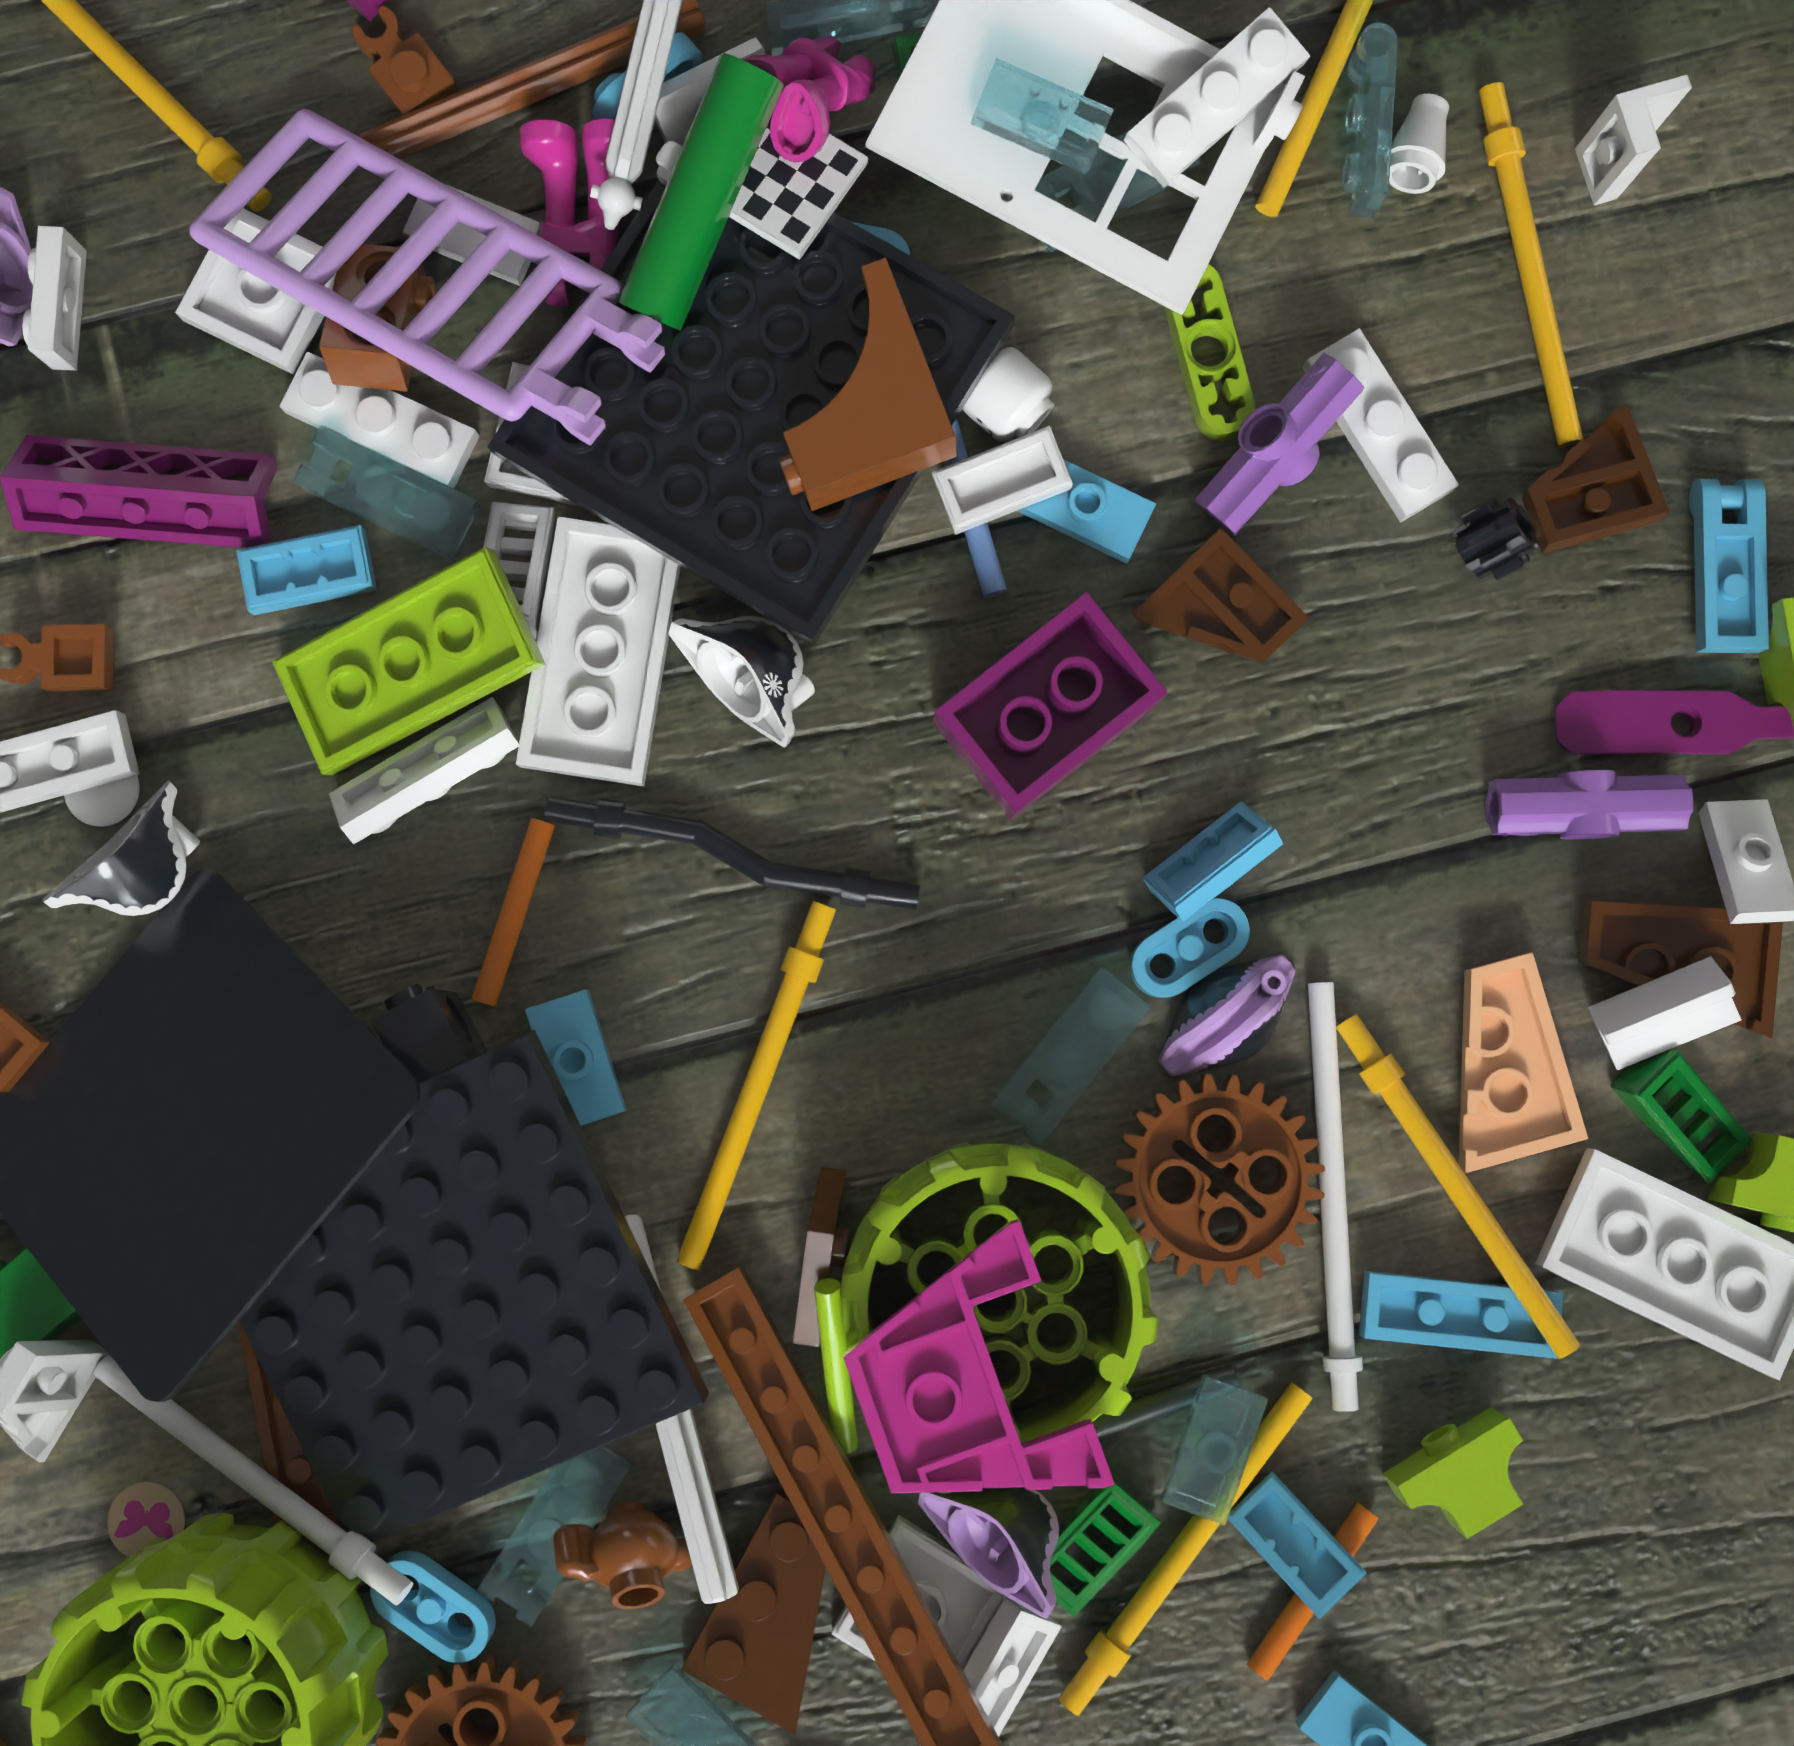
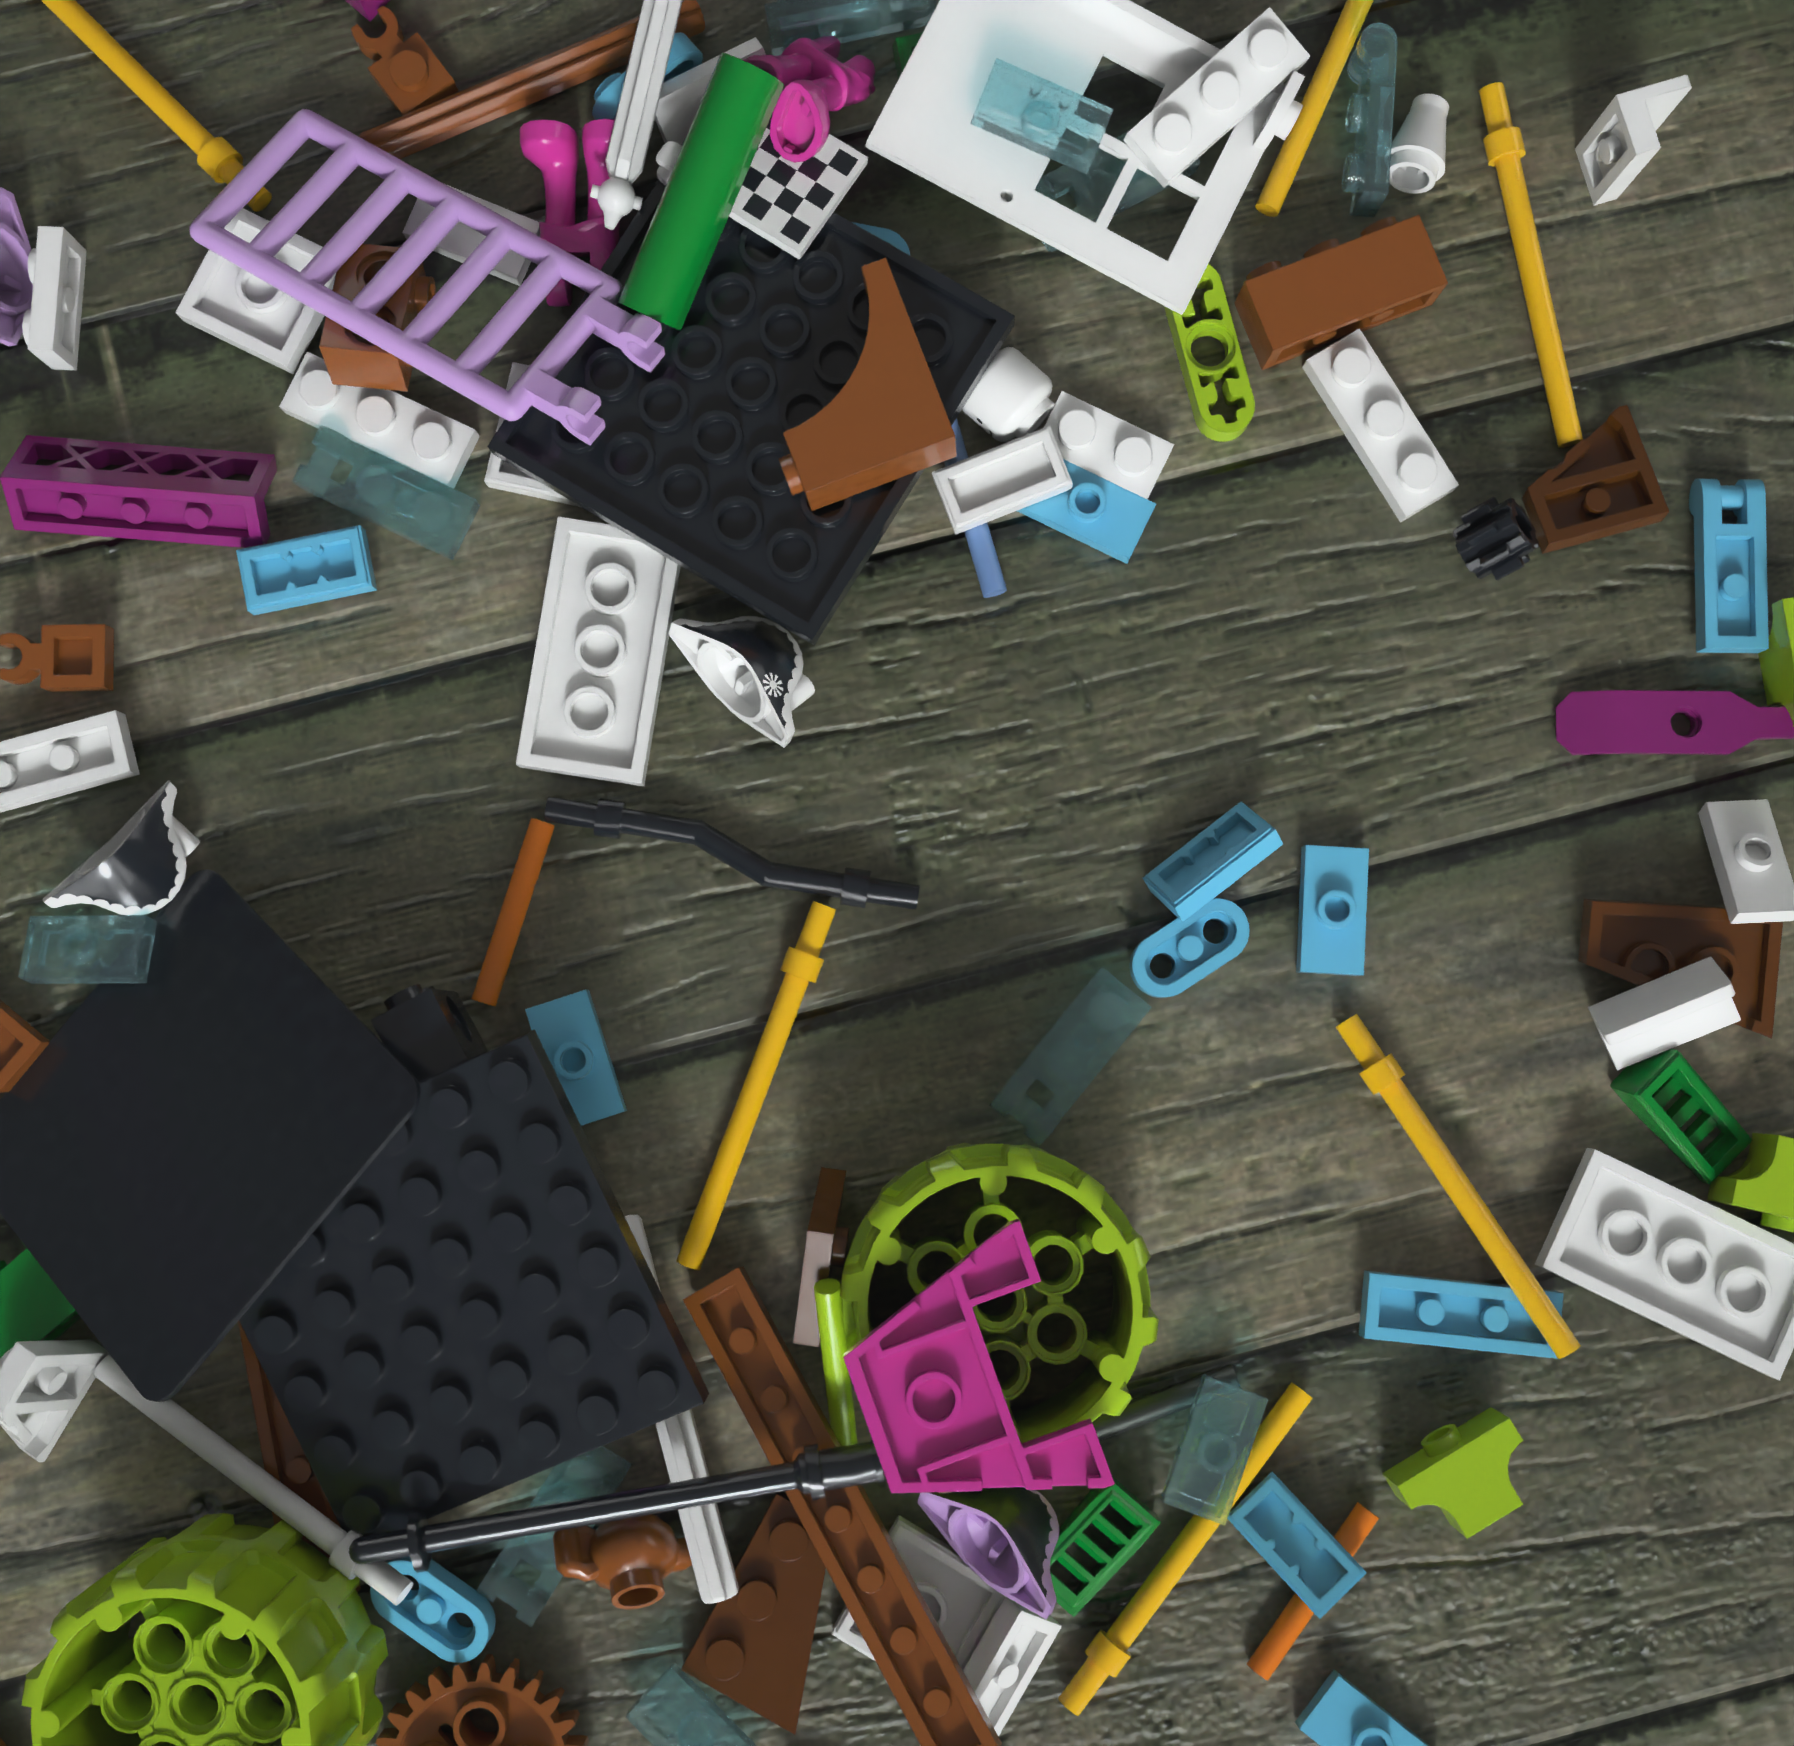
white sticker [64,775,140,827] -> none
tan sticker [107,1482,185,1557] -> none
lime tile [272,547,546,776] -> none
white plate [329,697,520,845] -> none
white slope [483,502,556,640] -> none
magenta brick [933,592,1168,821] -> none
dark orange gear [1113,1074,1325,1285] -> none
reddish brown wing [1132,528,1309,664] -> none
lavender hat [1157,954,1296,1078] -> none
medium lavender piece [1195,352,1365,536] -> none
white bar [1308,982,1363,1411] -> none
light nougat wing [1459,952,1589,1173] -> none
medium lavender piece [1485,770,1693,840] -> none
none -> clear light blue plate [18,915,157,984]
none -> black bar [348,1440,885,1573]
none -> white plate [1044,391,1174,500]
none -> dark orange brick [1234,215,1448,370]
none -> medium azure plate [1296,845,1369,976]

